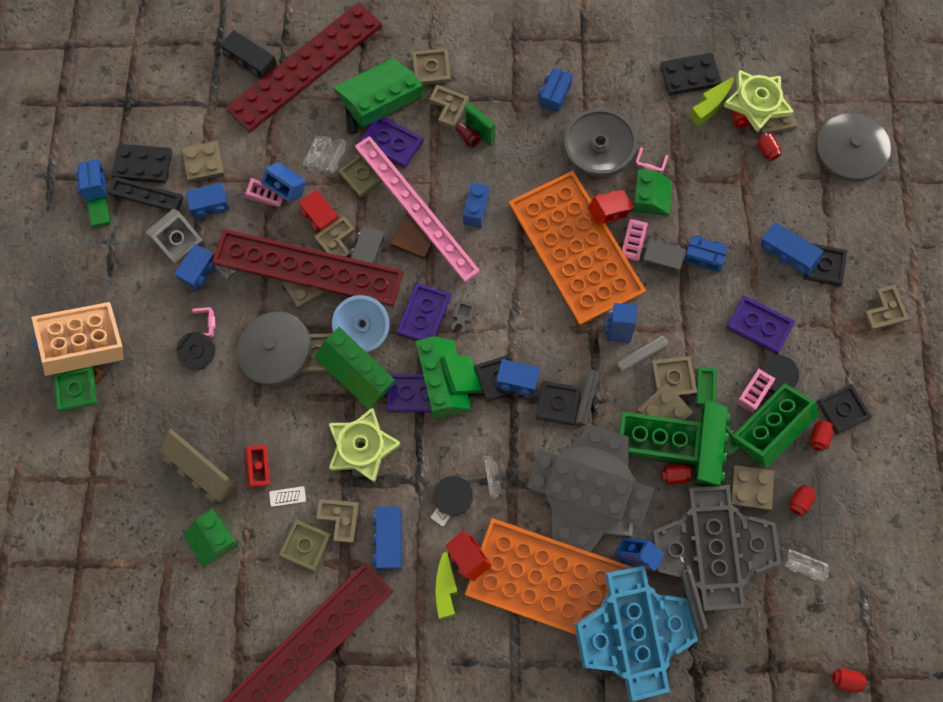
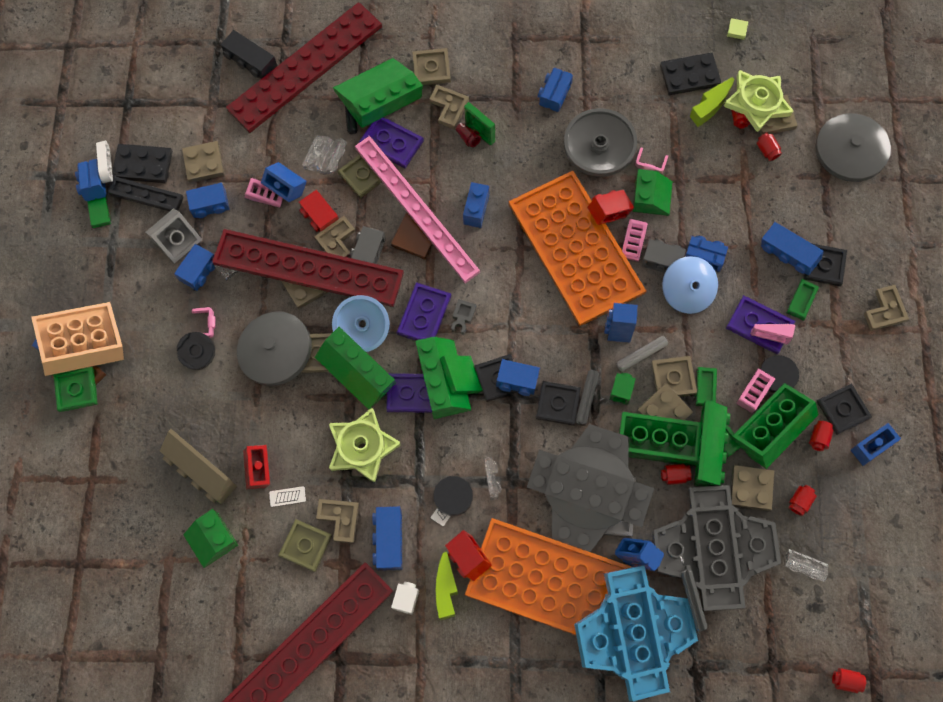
none -> white beam [96,140,113,183]
none -> white brick [391,582,419,615]
none -> green brick [609,373,636,405]
none -> light blue dish [662,257,718,314]
none -> yellowish green tile [727,18,748,40]
none -> bright pink slope [750,324,795,344]
none -> green tile [786,279,819,321]
none -> blue brick [850,423,901,466]

